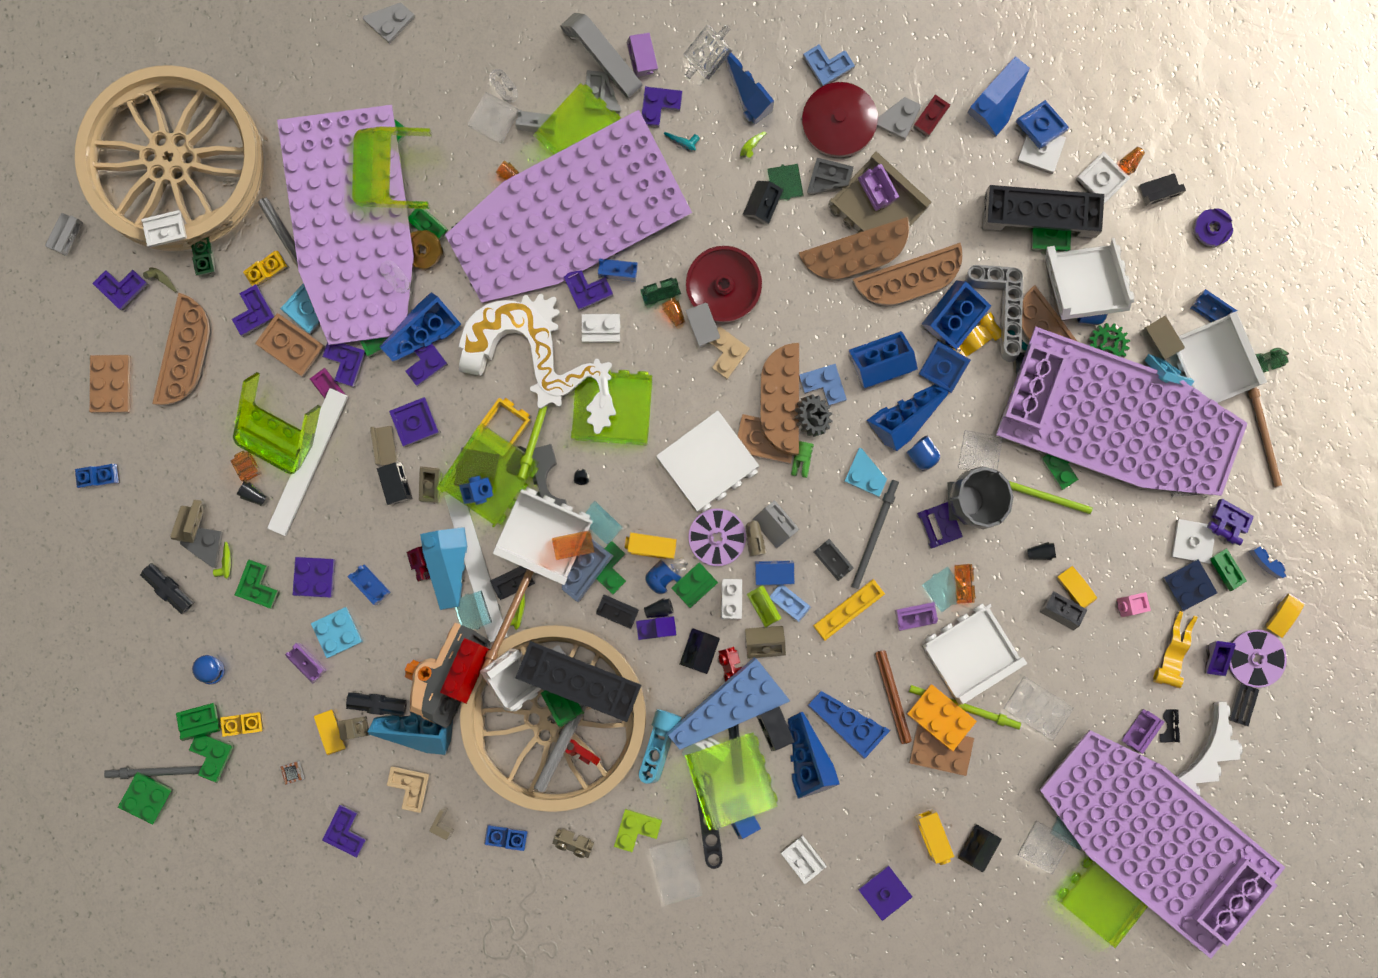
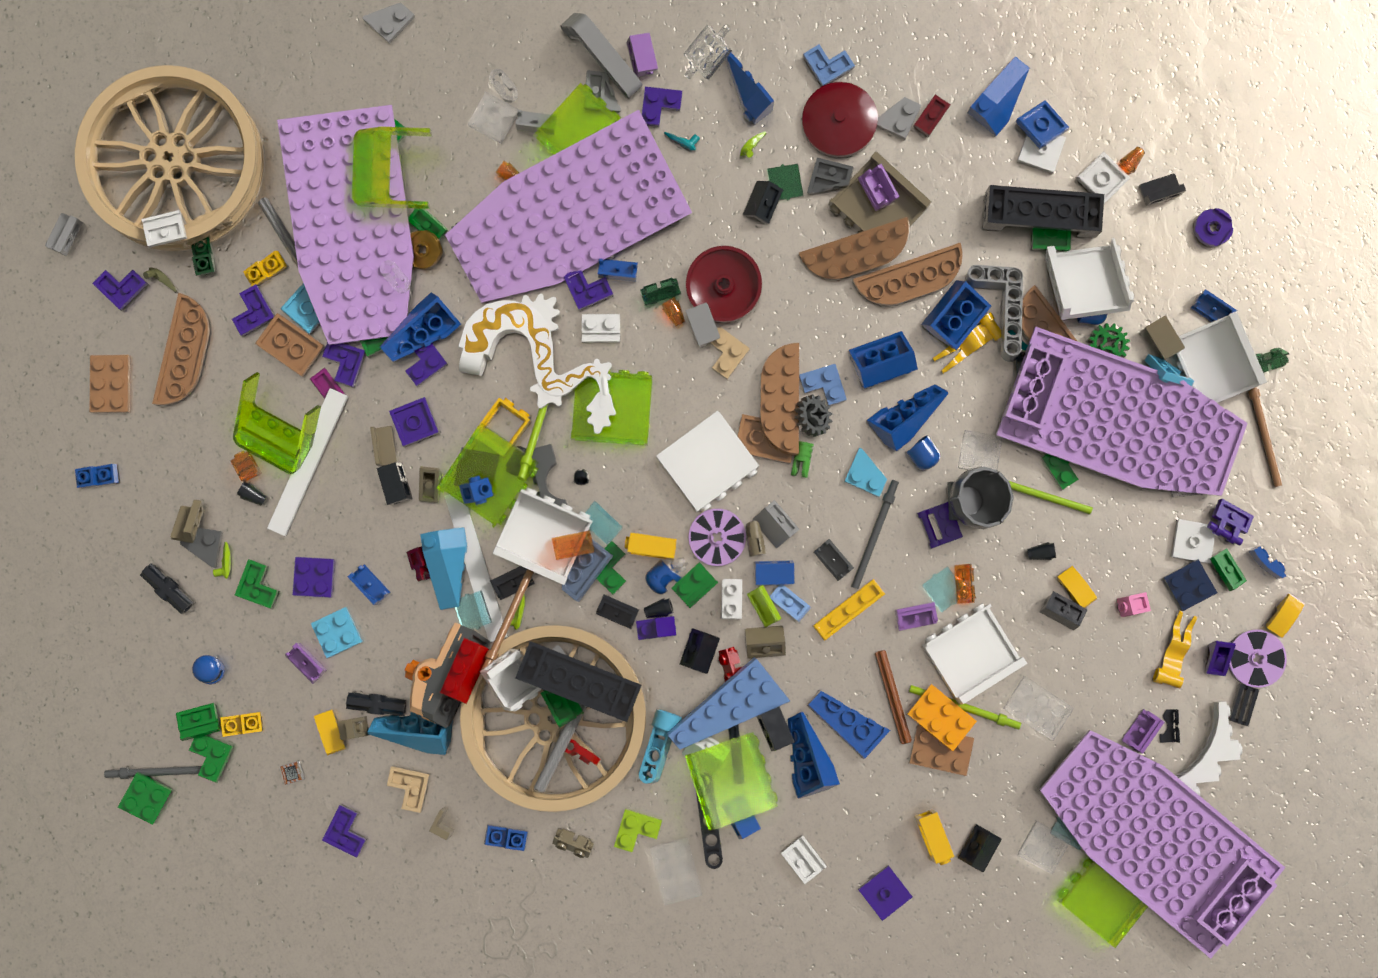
blue tile [919,341,971,393] -> none

